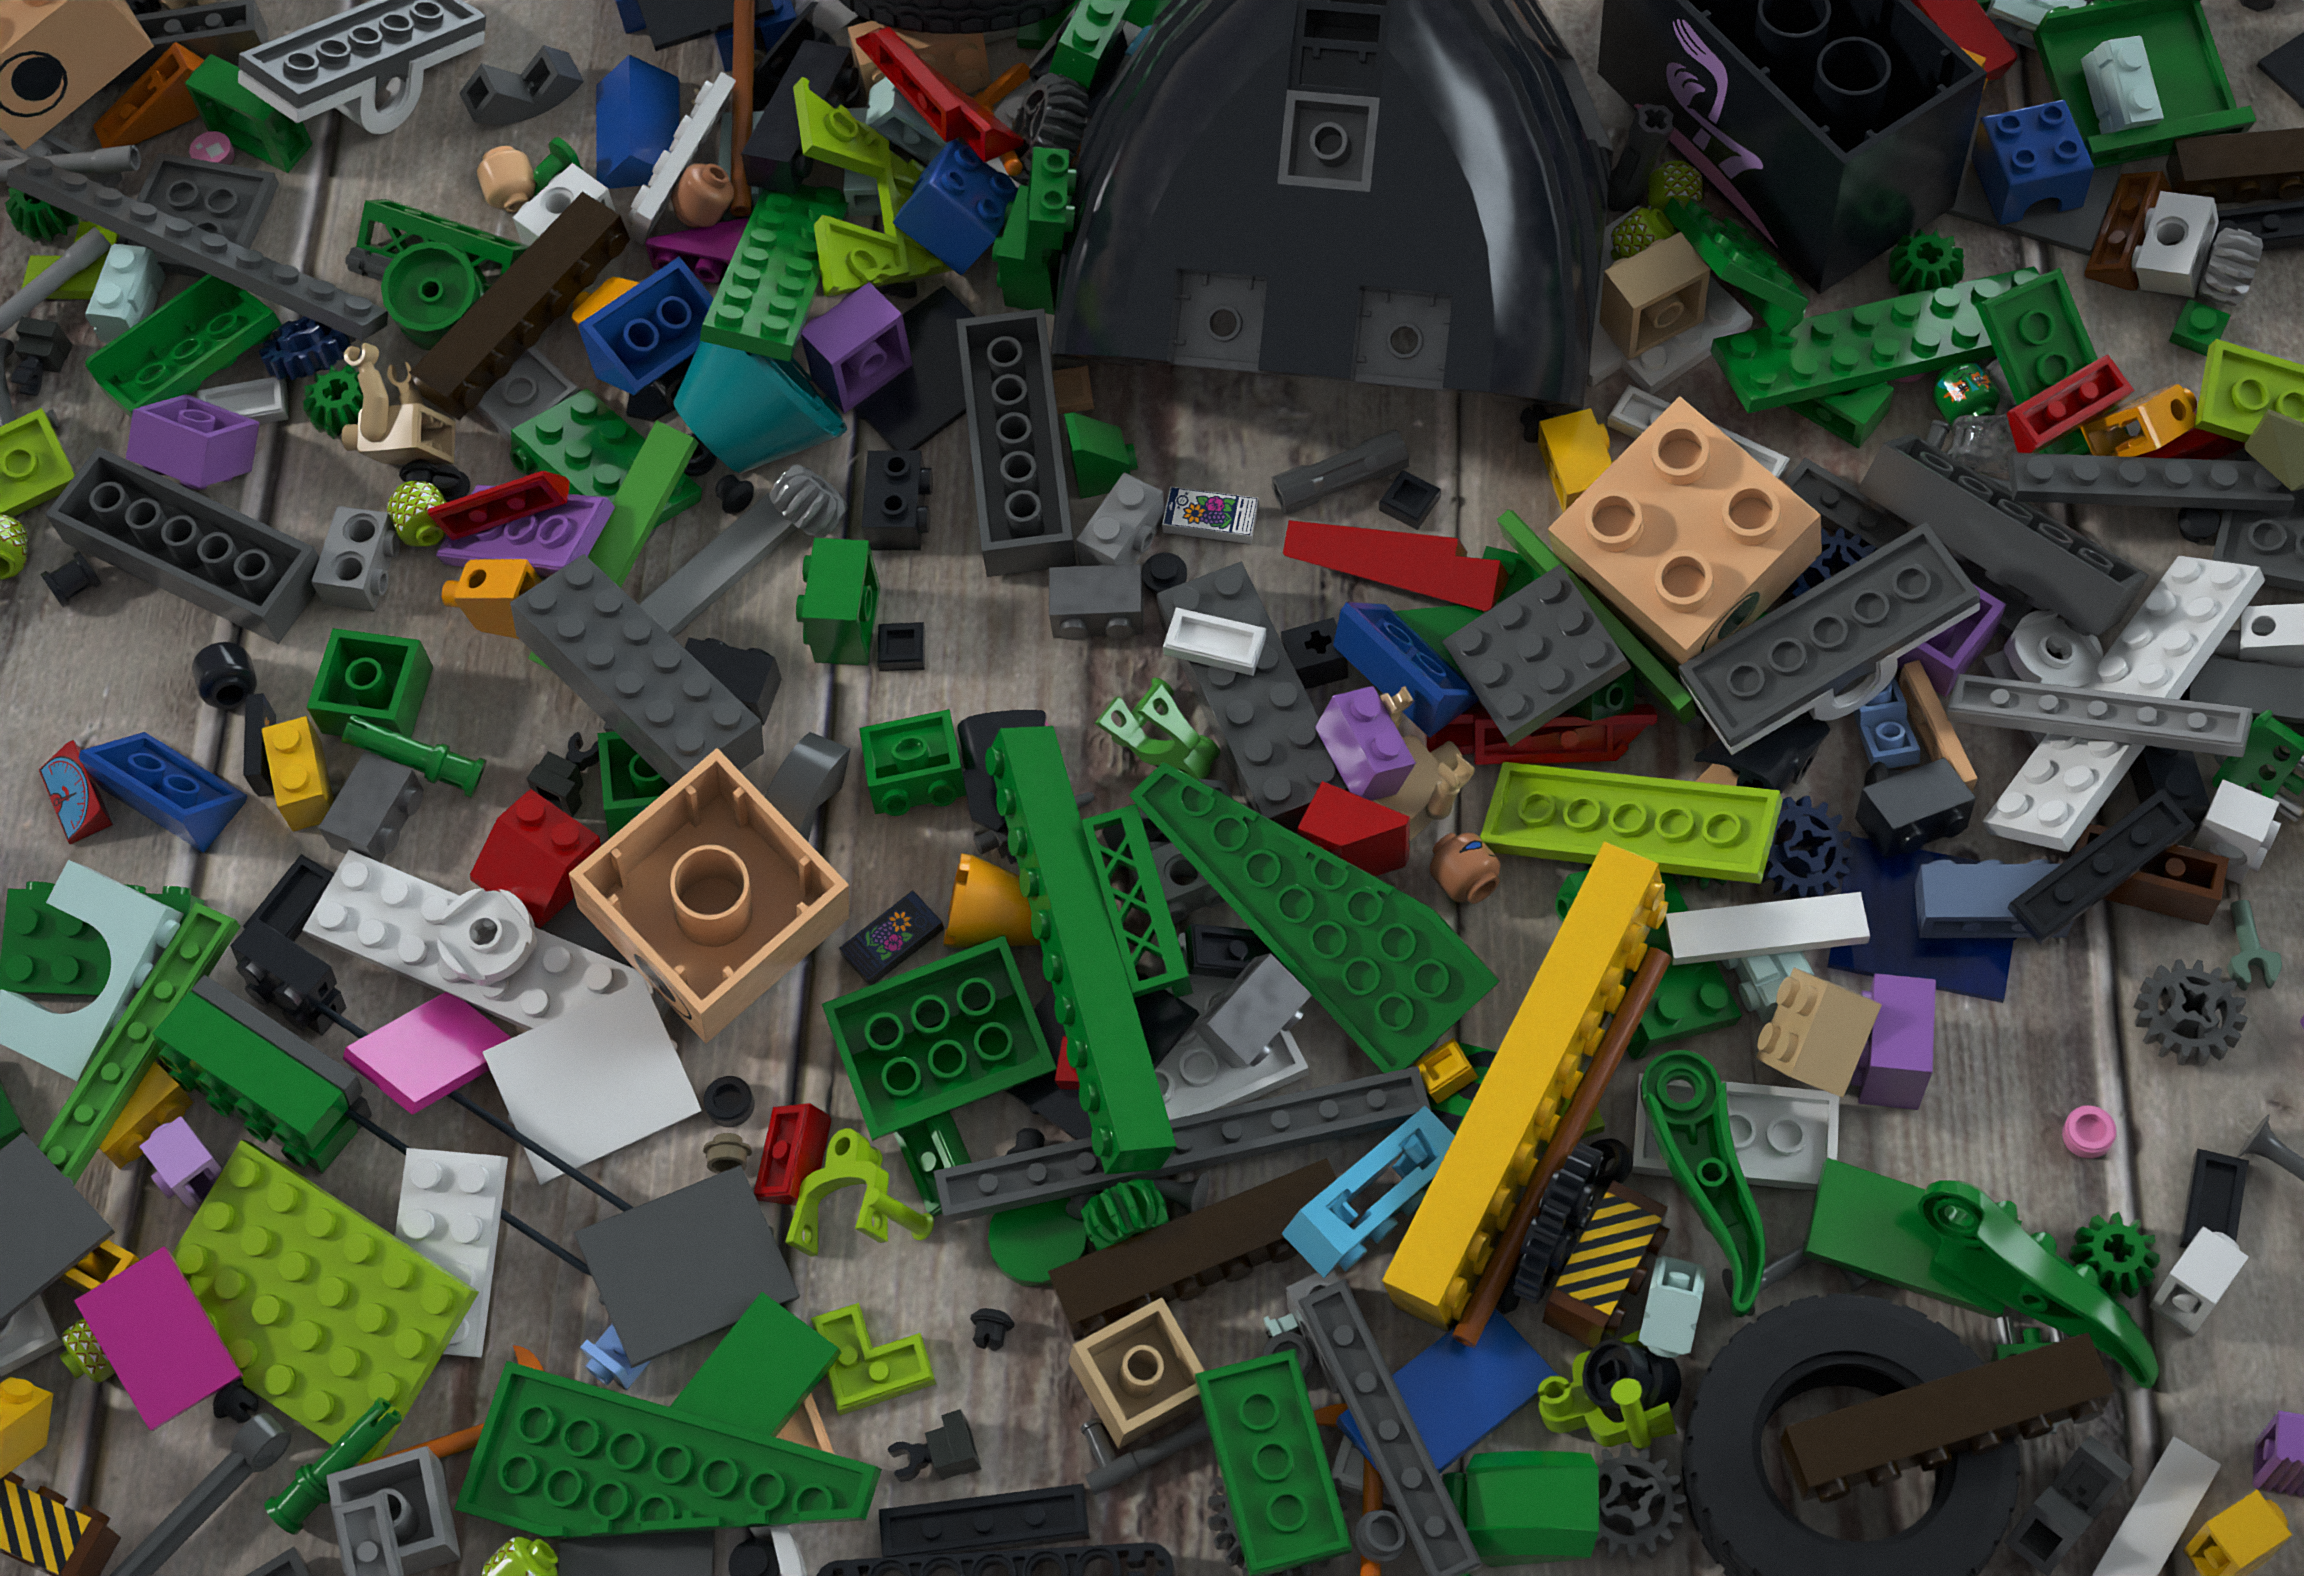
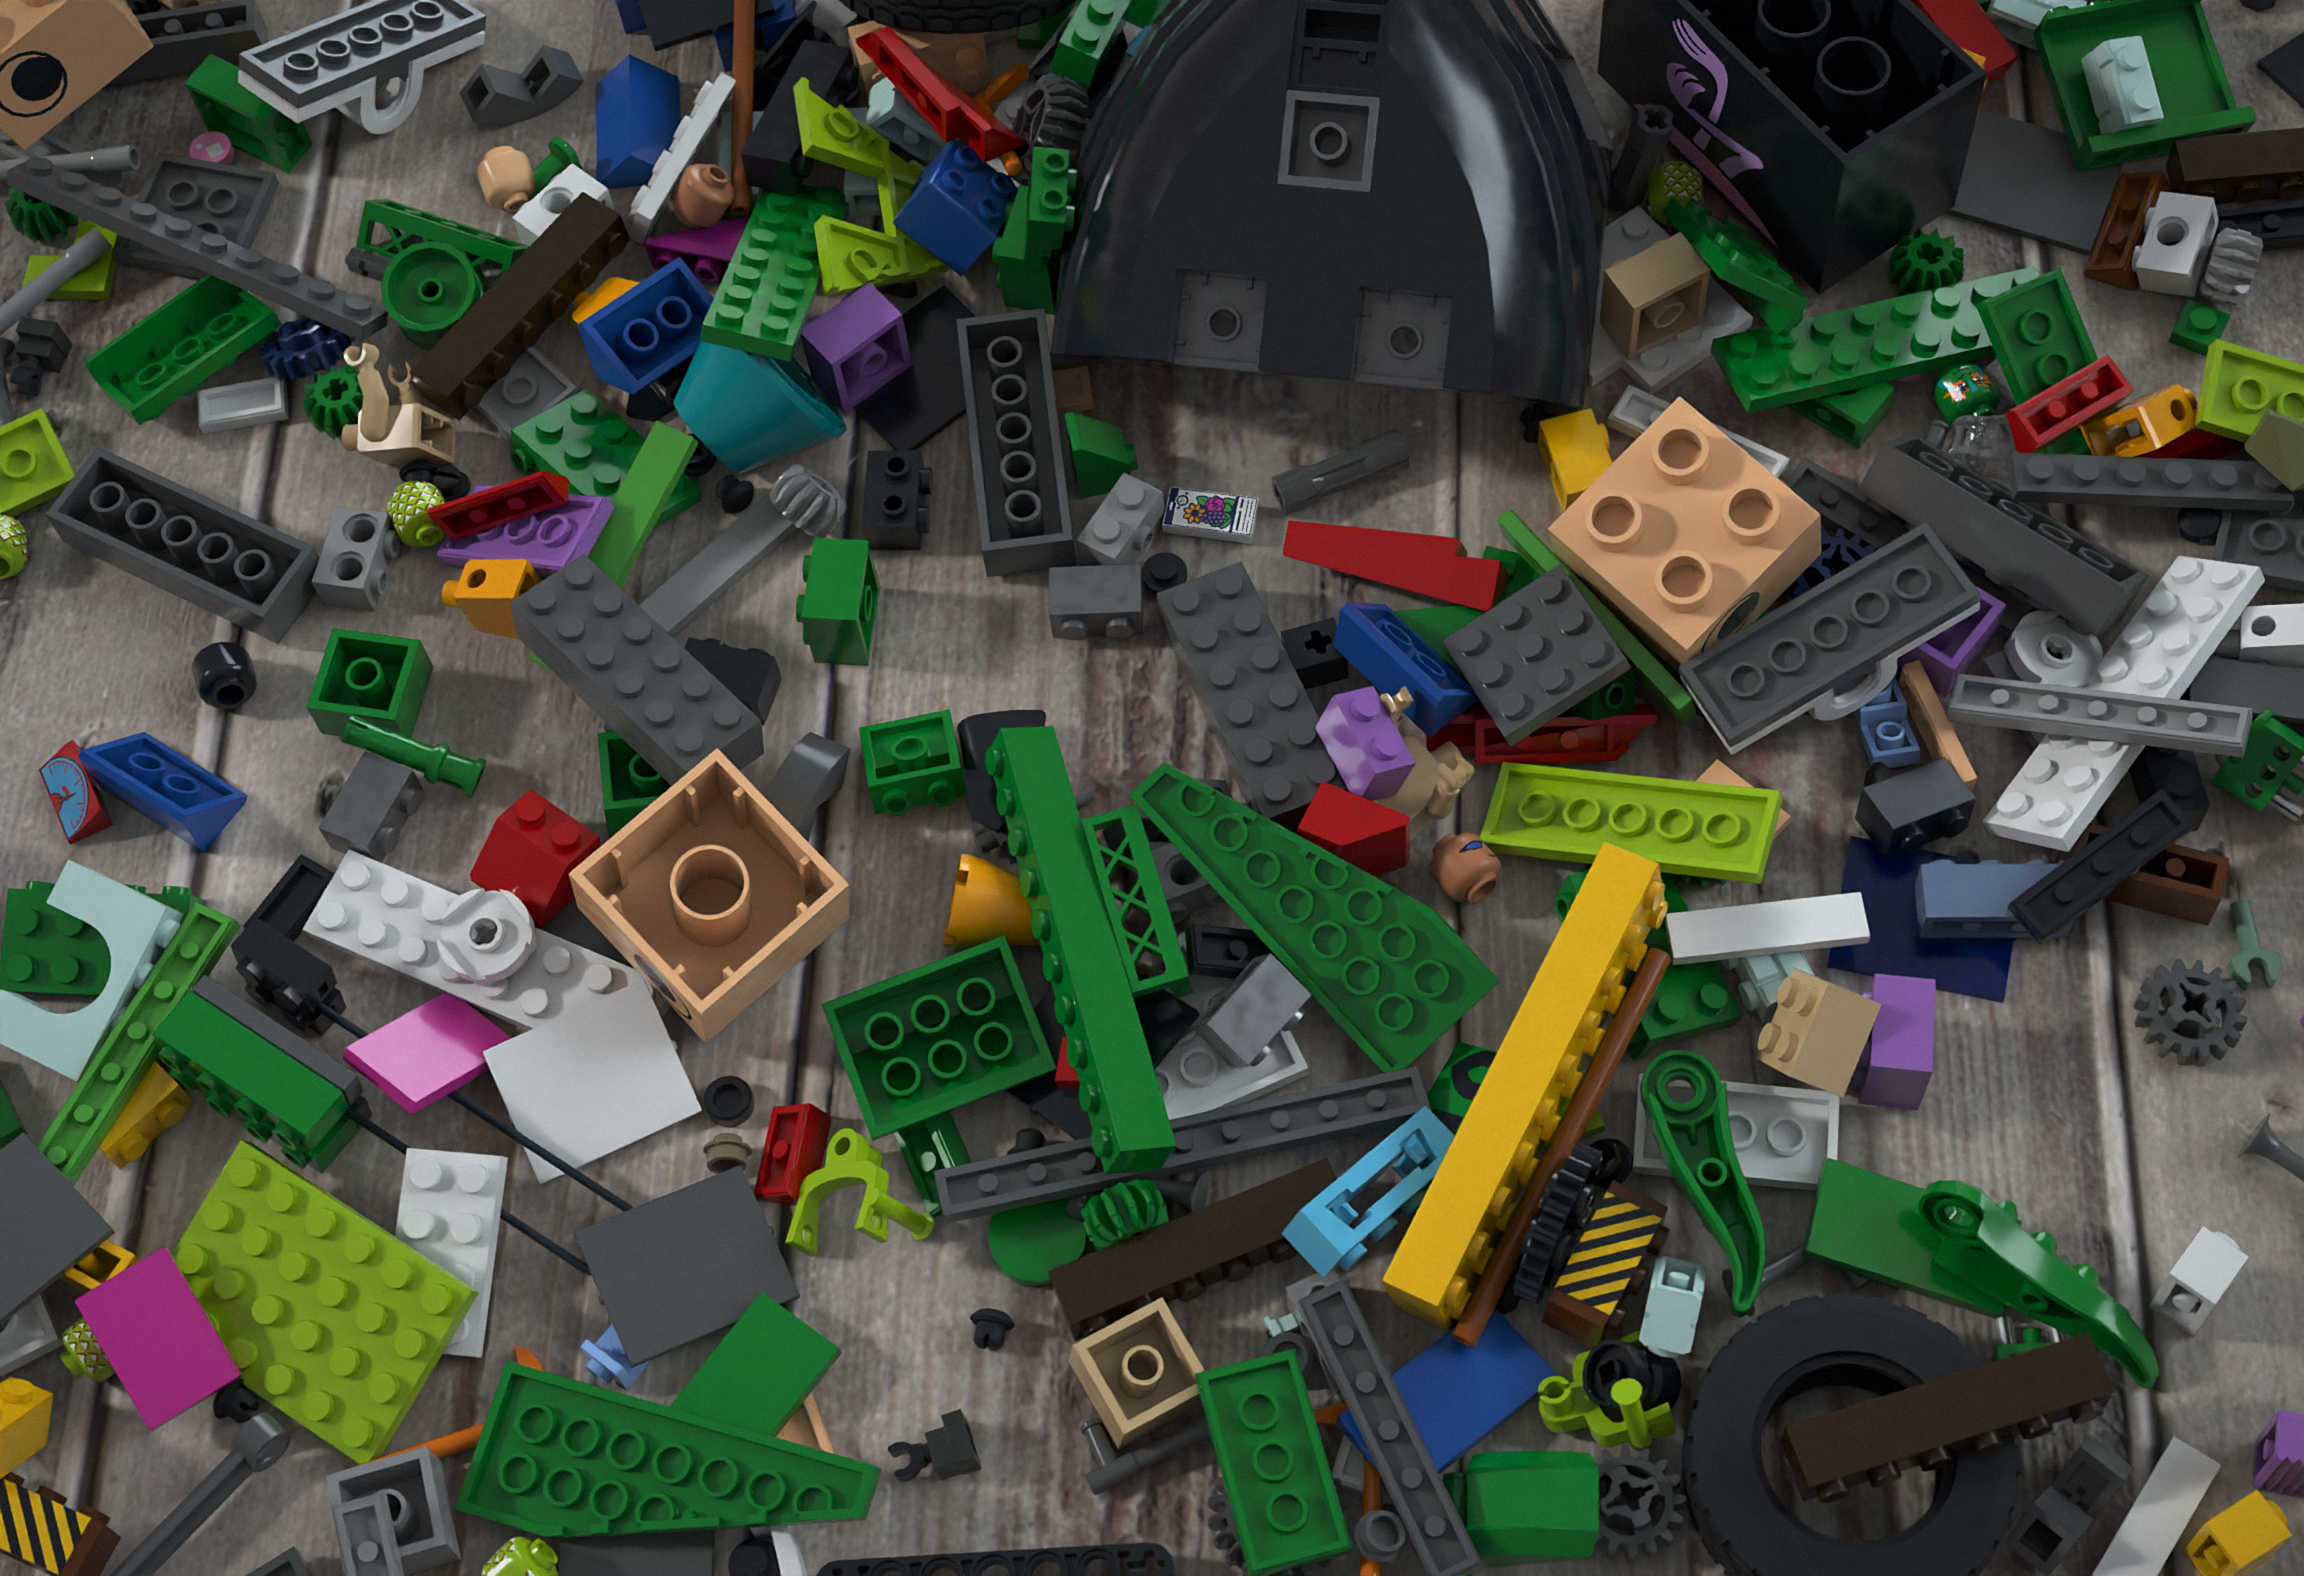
black bush [40,551,102,608] -> none
light aqua brick [85,244,166,343] -> none
orange slope [93,42,204,148] -> none
medium lavender brick [126,394,260,490] -> none
lavender brick [139,1116,224,1215] -> none
black tile [243,693,276,797] -> none
yellow brick [261,716,334,832] -> none
green pin [264,1397,402,1535] -> none
pearl dark grey piece [526,732,600,818] -> none
lime tile [811,1302,937,1416] -> none
tile [839,890,944,986] -> none
black tile [877,622,926,671] -> none
black tile [878,1483,1090,1558] -> none
bright green piece [1094,677,1221,779] -> none
white tile [1163,607,1266,676] -> none
black tile [1379,470,1441,530] -> none
yellow tile [1413,1037,1479,1104] -> none
lime head [1610,208,1677,261] -> none
black panel [1694,711,1831,794] -> none
dark blue gear [1761,796,1854,900] -> none
blue piece [1971,99,2094,225] -> none
bright pink tile [2062,1106,2116,1159] -> none
green gear [2068,1211,2160,1300] -> none
black tile [2179,1148,2249,1249] -> none
white brick [2191,780,2281,884] -> none

